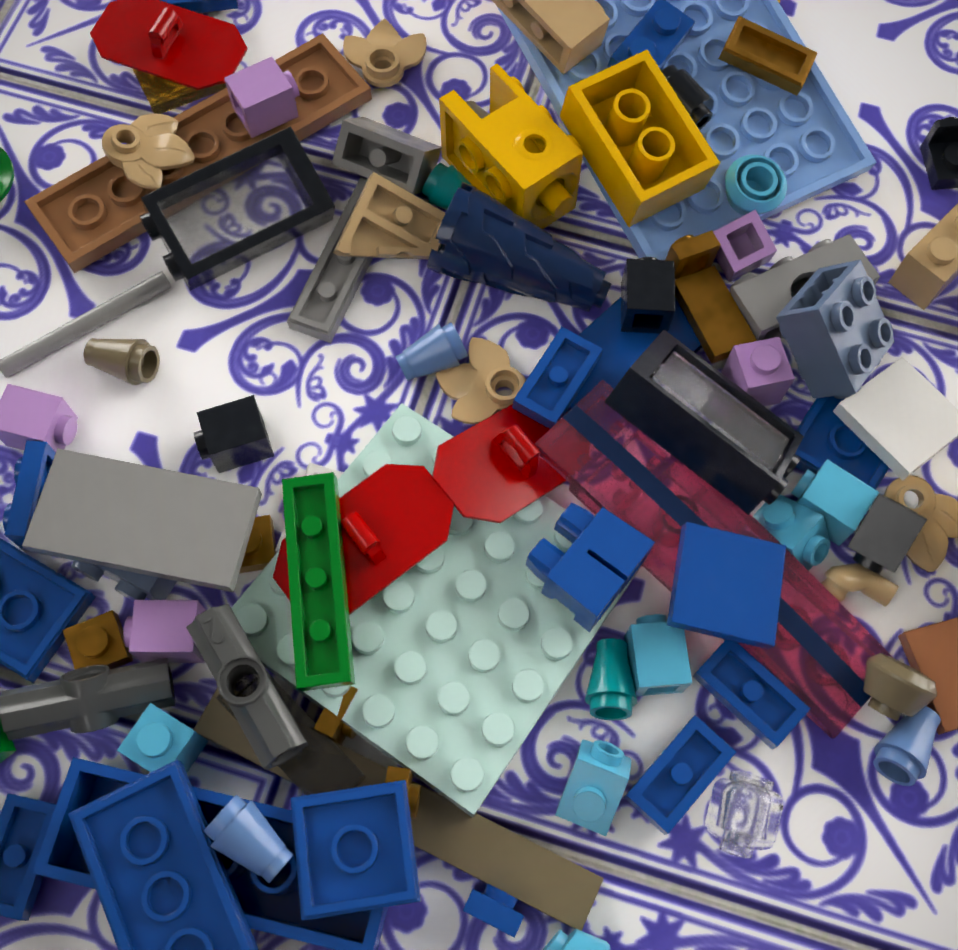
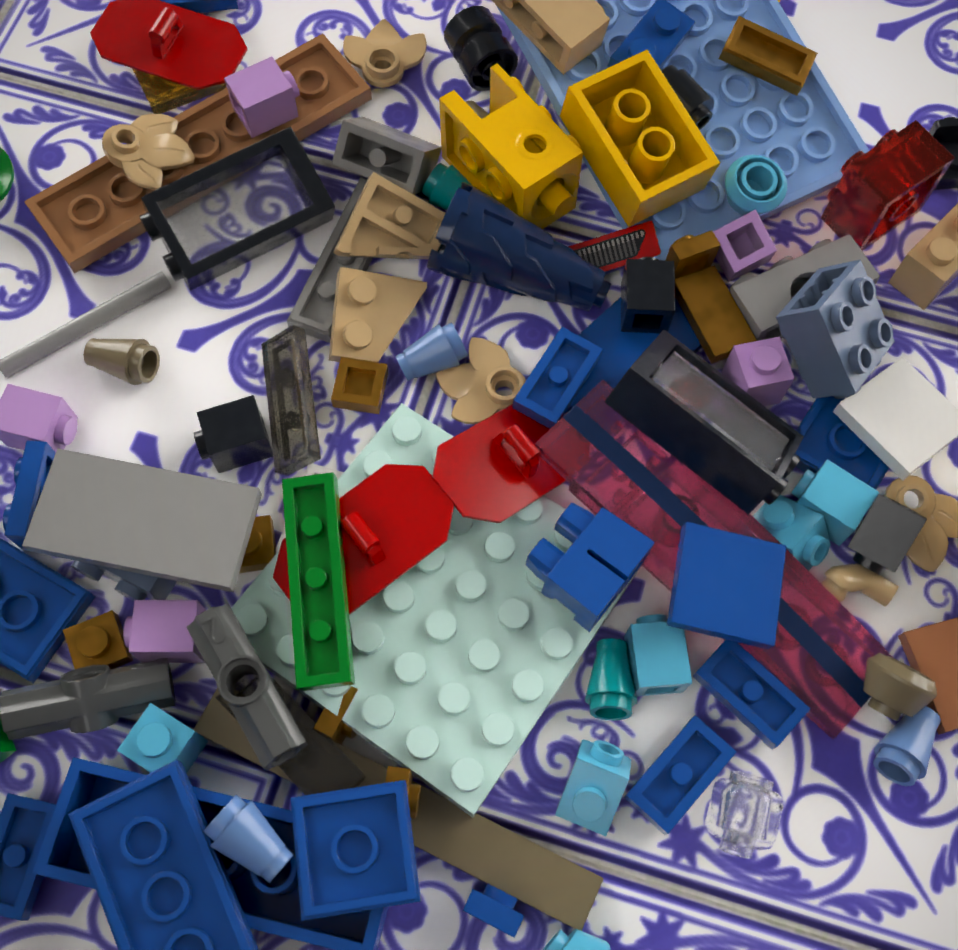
none -> clear smoke tile [261,325,321,476]
none -> tan wing [328,267,427,362]
none -> pearl gold plate [331,357,388,414]
none -> black wheel [444,6,518,91]
none -> sticker [568,221,661,272]
none -> clear red brick [821,120,955,251]

